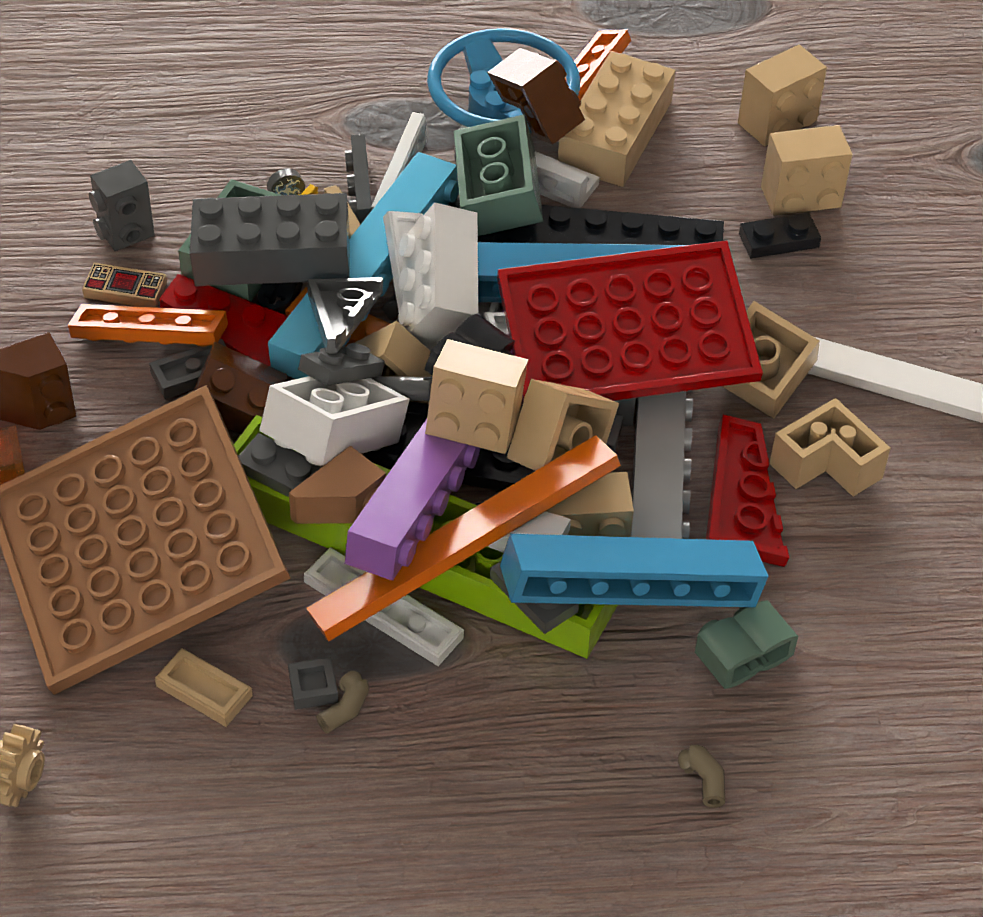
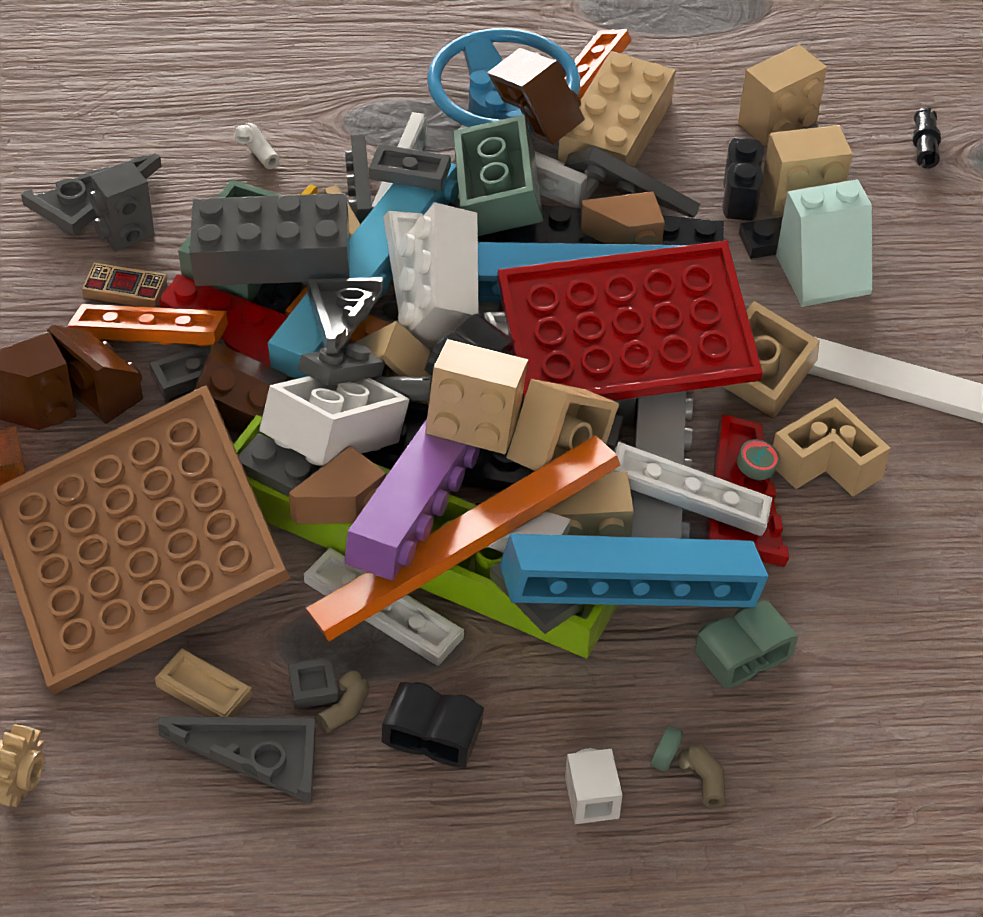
dark grey tile [267,168,305,195] -> none
none -> dark grey wing [21,153,162,235]
none -> reddish brown slope [46,325,143,424]
none -> dark grey wing [158,717,316,802]
none -> white arm [234,123,280,169]
none -> dark grey plate [369,144,451,191]
none -> black brick [381,682,484,767]
none -> dark grey wing [564,146,701,218]
none -> white brick [565,748,623,824]
none -> medium nougat slope [579,191,665,245]
none -> white tile [610,442,772,536]
none -> sand green tile [650,725,684,772]
none -> black brick [722,138,764,221]
none -> sand green tile [737,439,780,480]
none -> light aqua slope [776,179,872,307]
none -> black pin [912,108,941,169]

